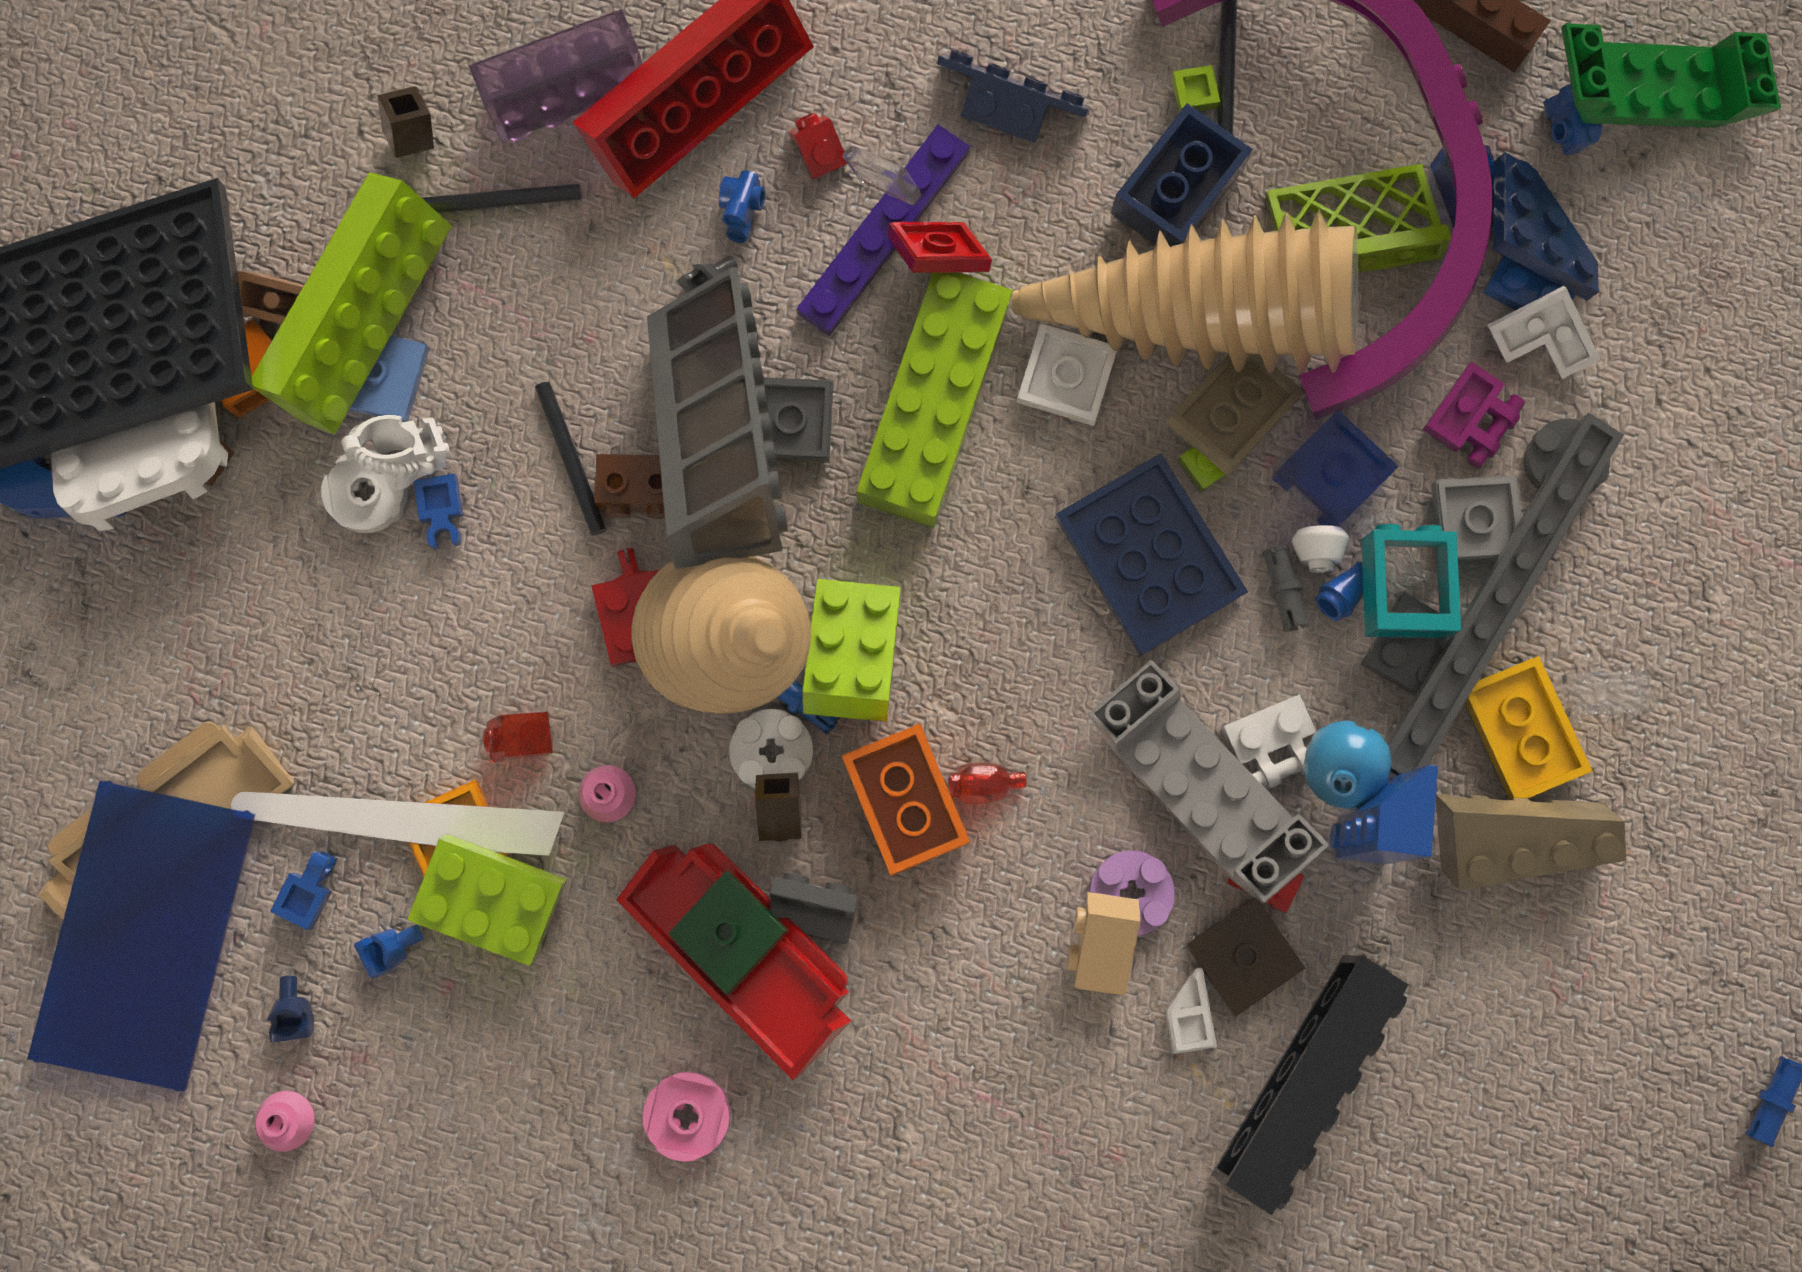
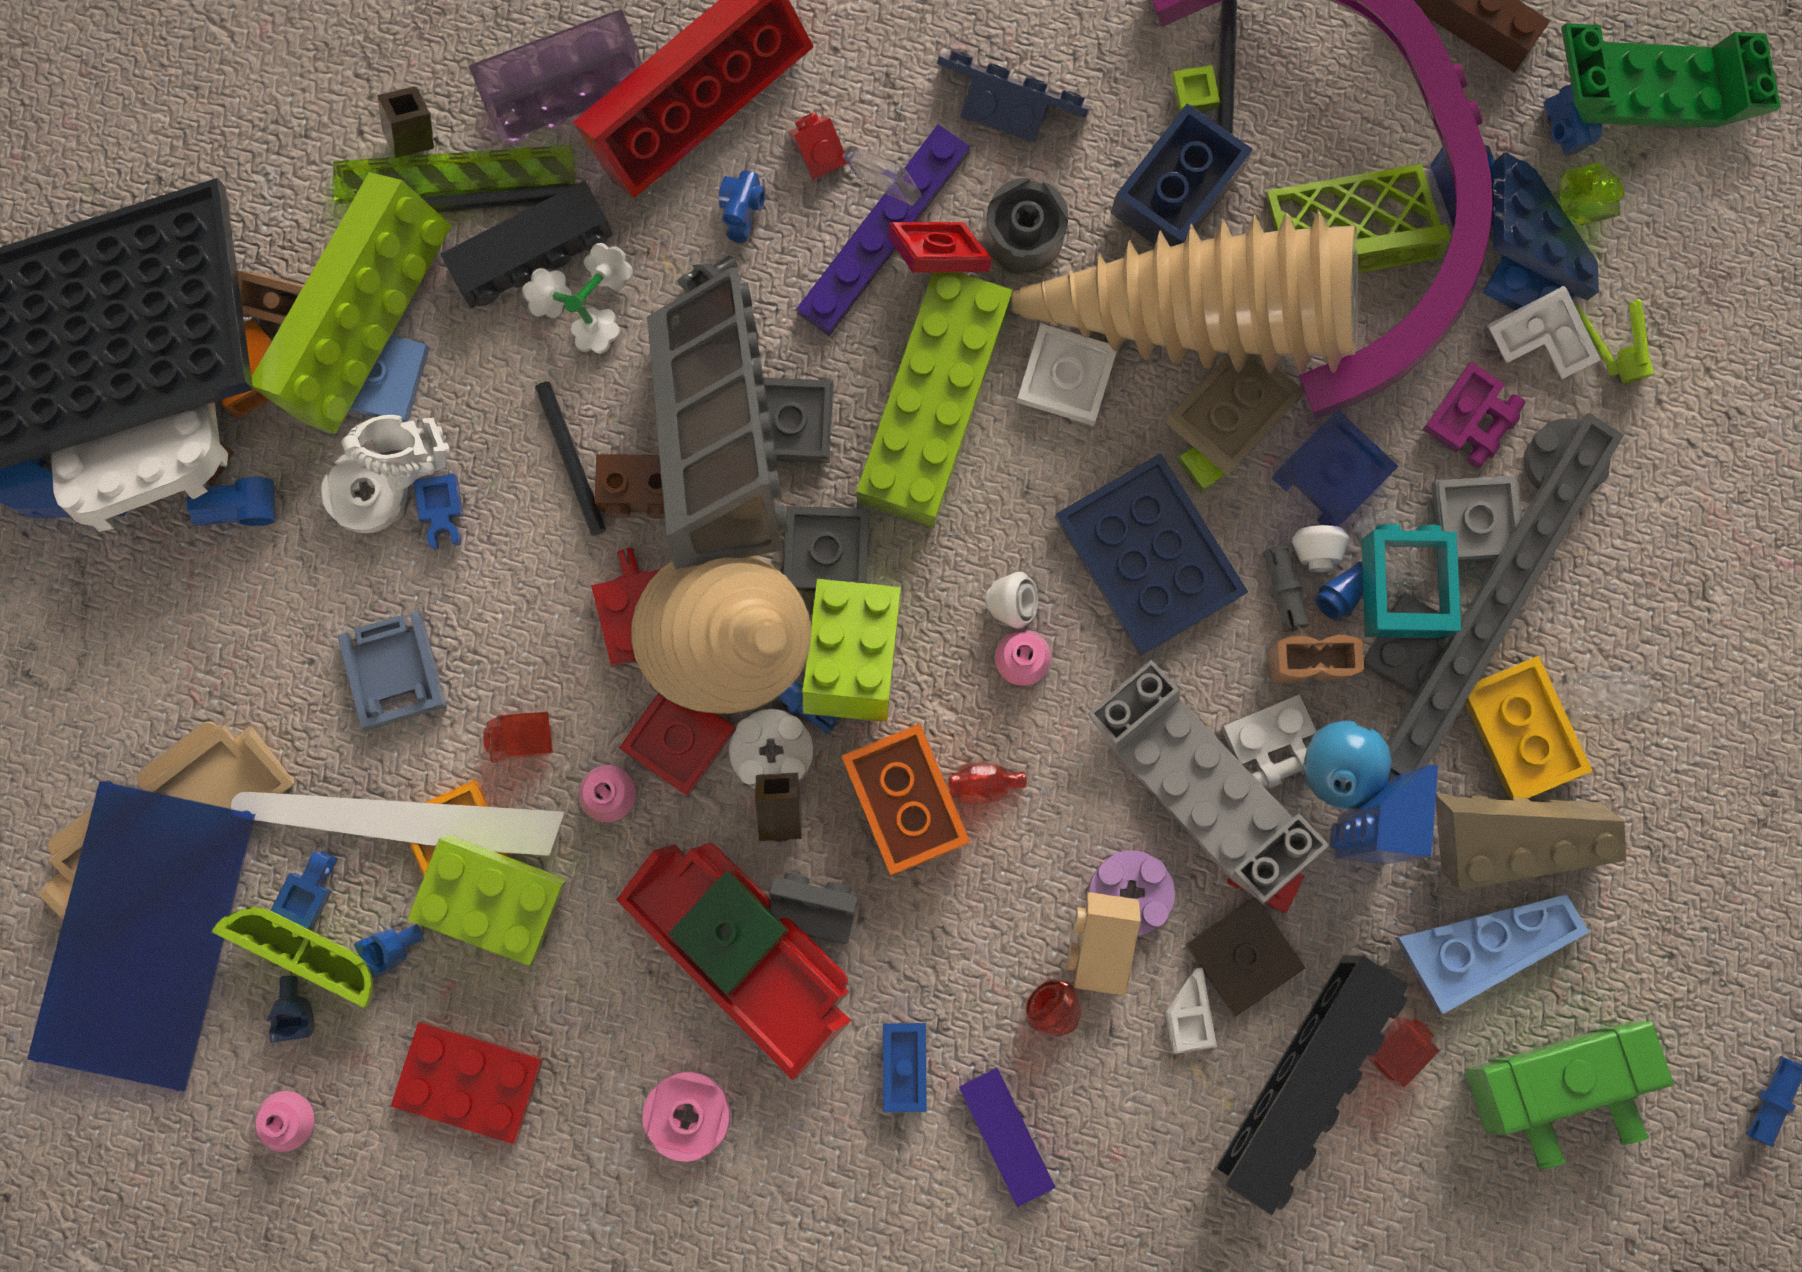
none -> blue piece [187,477,276,526]
none -> lime brick [211,907,373,1008]
none -> clear neon green tile [333,145,576,204]
none -> sand blue container [338,611,447,731]
none -> red plate [390,1022,544,1144]
none -> black brick [440,180,613,308]
none -> white plant [522,243,633,354]
none -> red plate [619,692,736,797]
none -> dark grey plate [784,506,869,591]
none -> blue plate [883,1023,927,1112]
none -> dark purple tile [959,1067,1056,1207]
none -> dark grey brick [984,178,1068,274]
none -> white cone [985,572,1038,629]
none -> bright pink cone [995,630,1051,686]
none -> clear red cone [1025,980,1081,1037]
none -> medium nougat brick [1268,635,1364,684]
none -> clear red brick [1366,1017,1440,1088]
none -> light blue wing [1395,894,1589,1014]
none -> bright green piece [1465,1021,1674,1169]
none -> clear neon green brick [1559,162,1624,226]
none -> lime plant [1575,299,1655,384]

